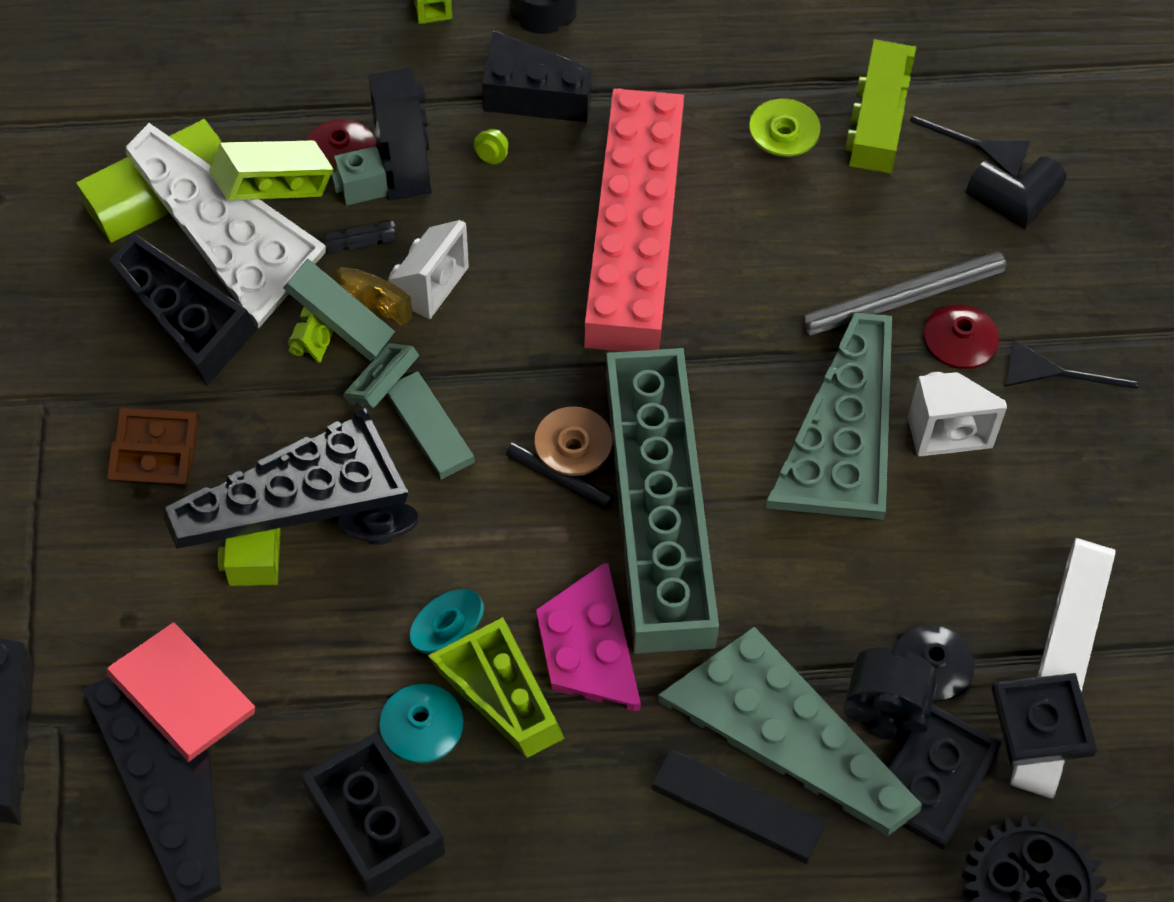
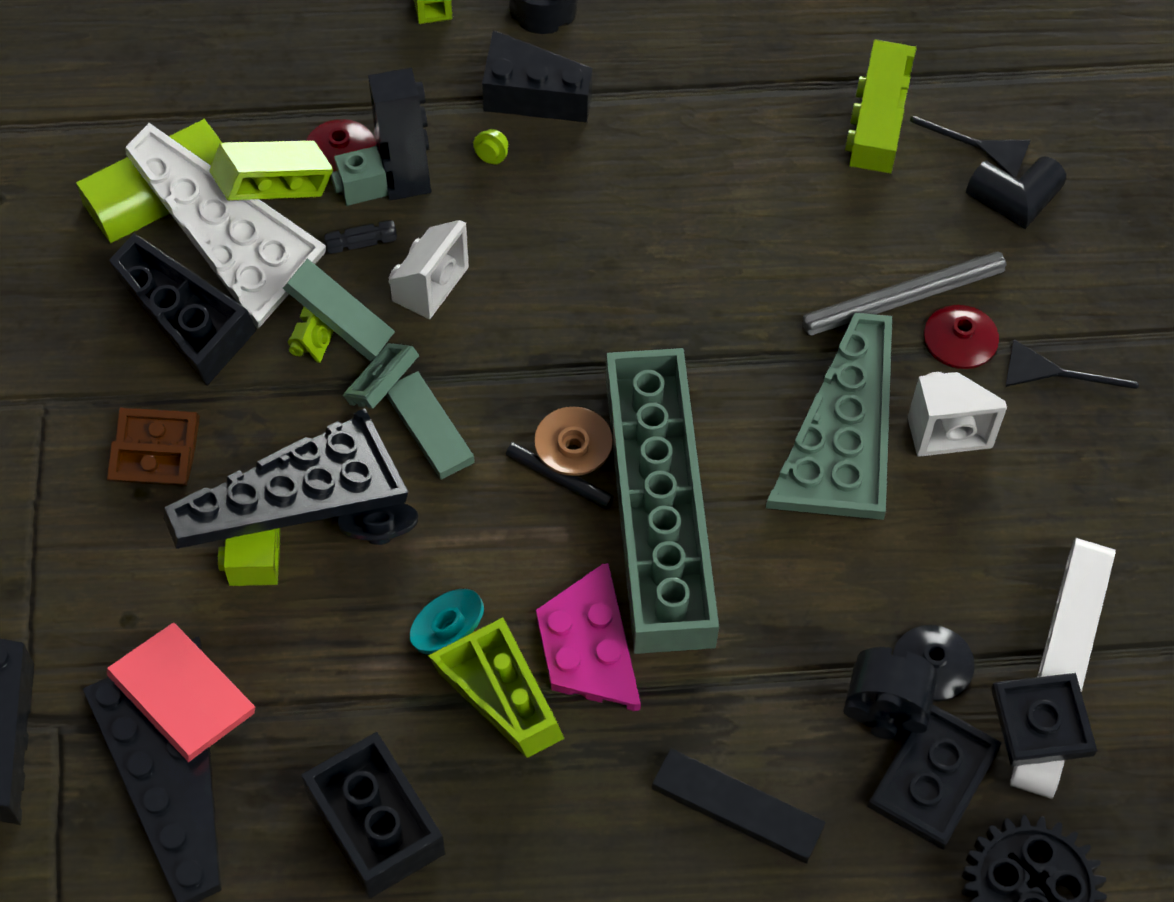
clear yellow slope [337,267,413,326] -> none
teal dish [380,684,463,763] -> none
coral brick [584,89,684,352] -> none
sand green wing [658,627,922,836] -> none
lime dish [749,99,820,157] -> none

